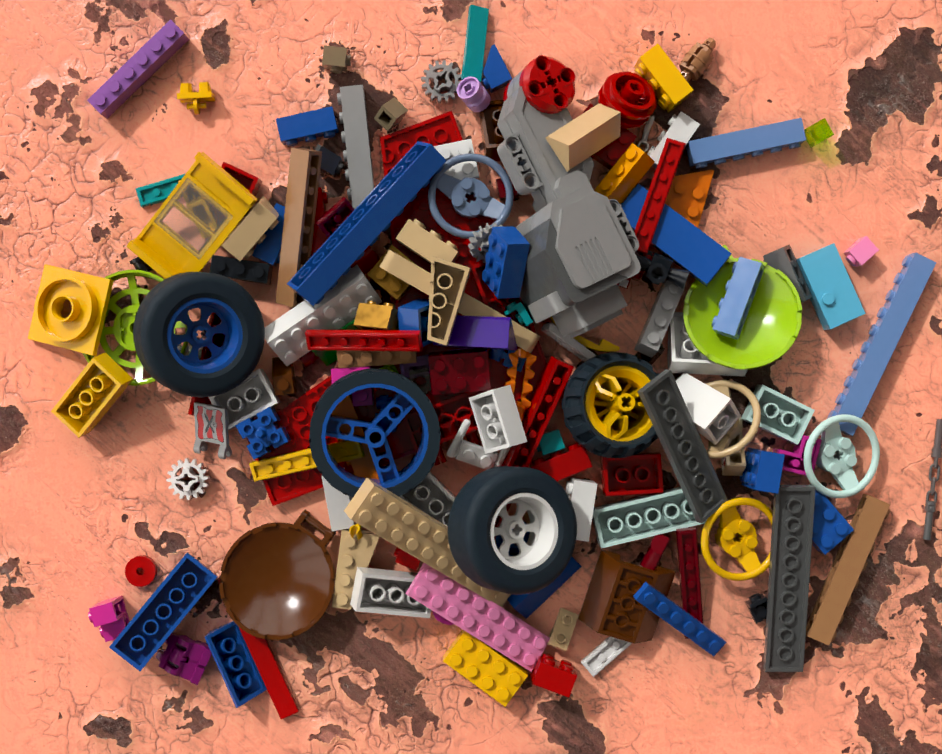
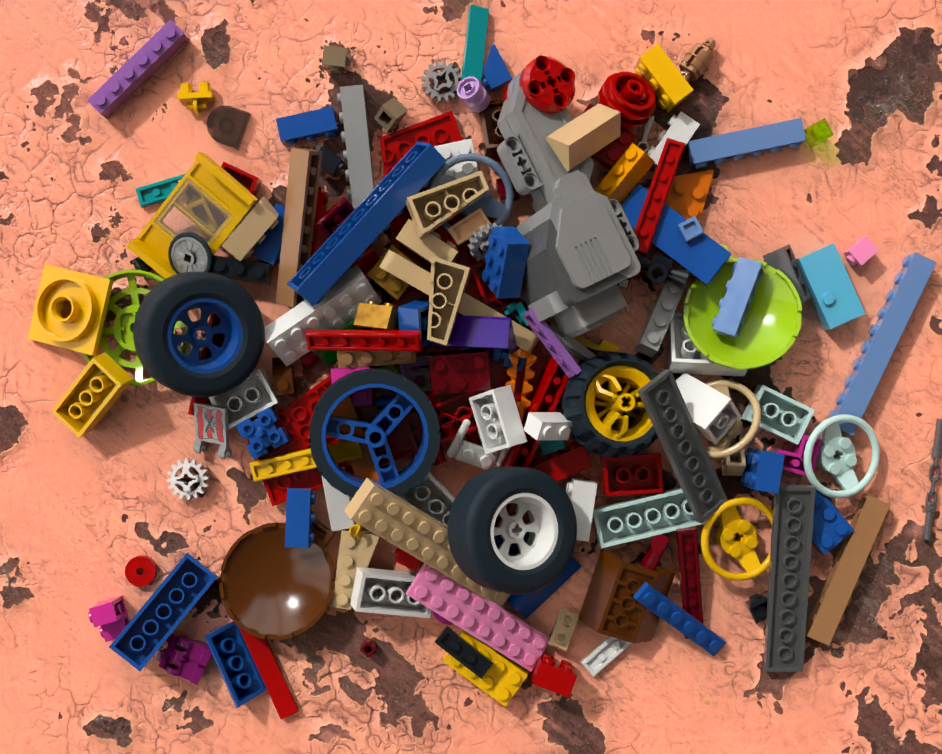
none -> flat silver wheel [168,232,213,274]
none -> clear smoke tile [207,106,251,150]
none -> blue brick [285,488,316,548]
none -> dark red hose [360,639,377,657]
none -> tan wedge [406,171,489,240]
none -> black plate [435,626,493,678]
none -> light nougat tile [447,208,491,246]
none -> medium lavender tile [522,308,582,378]
none -> white brick [524,412,572,441]
none -> medium blue tile [678,216,704,243]

